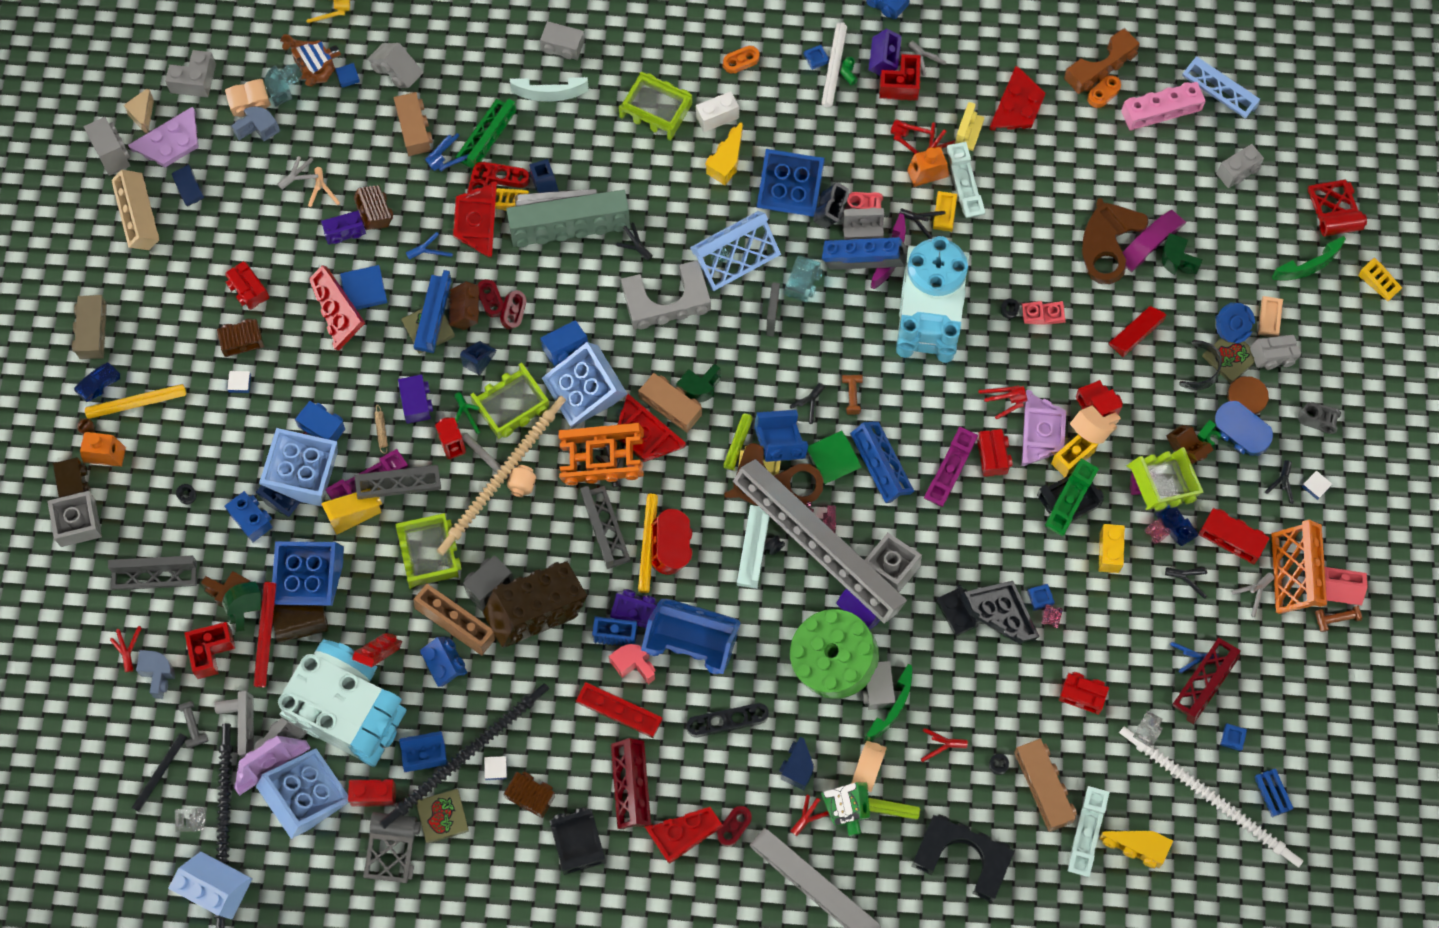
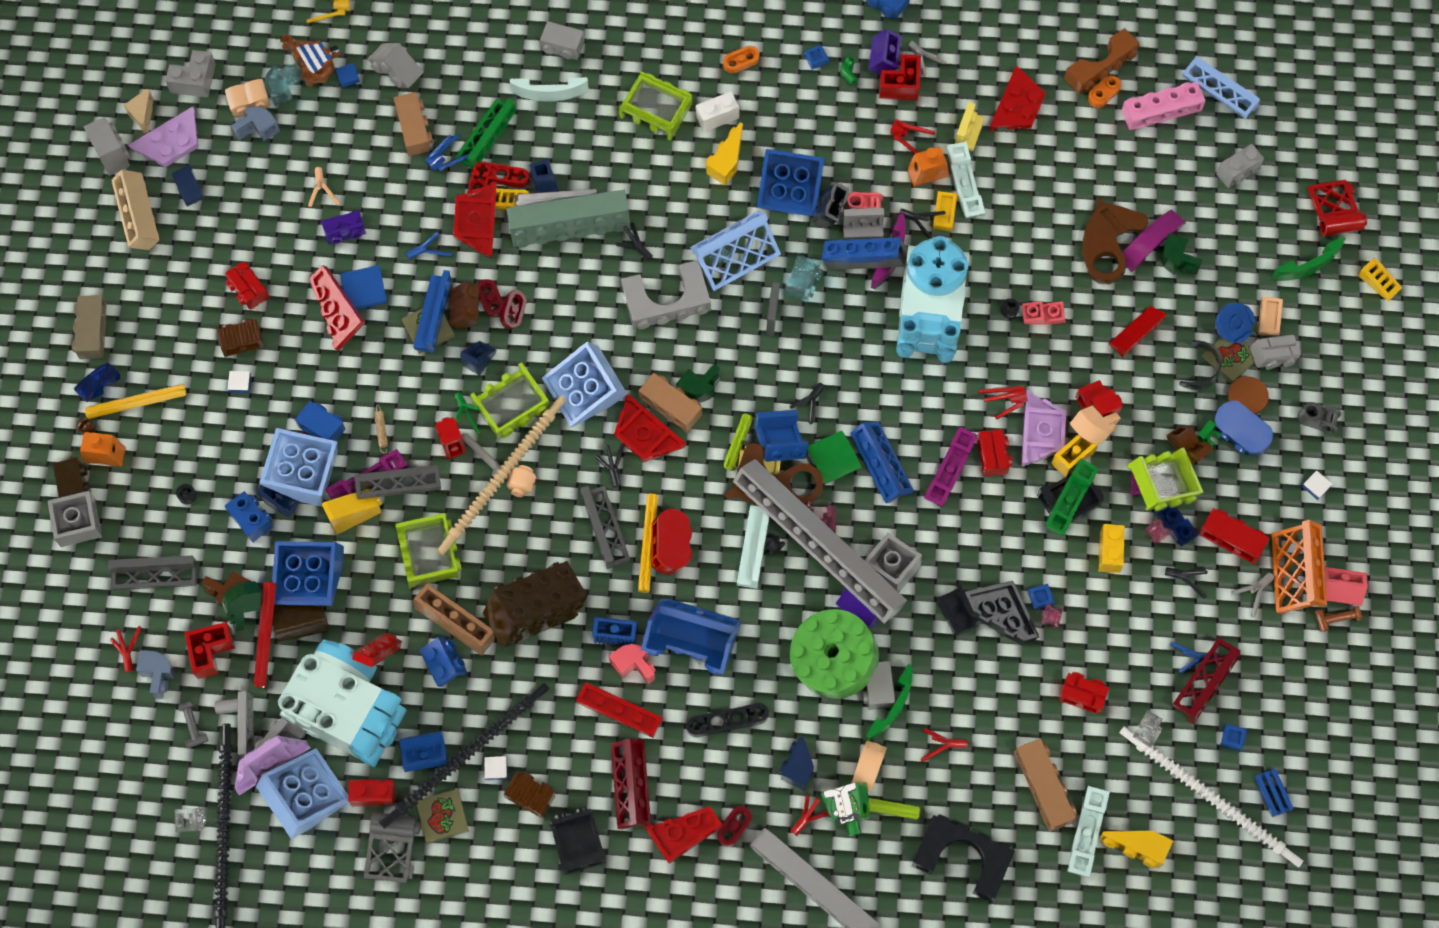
black bar [132,733,187,812] -> none
light blue slope [168,852,253,919] -> none
light grey plant [277,156,319,190] -> none
reddish brown brick [354,185,393,230] -> none
dark purple brick [398,375,433,424] -> none
dark grey brick [463,555,514,612] -> none
blue brick [540,320,588,366] -> none
orange fence [559,423,644,485] -> none
dark purple bracket [610,589,658,628] -> none
white axle [821,22,847,108] -> none
dark orange piece [842,375,863,415] -> none
red plant [926,122,955,150] -> none
black bush [989,754,1009,775] -> none
black plant [1265,460,1294,504] -> none

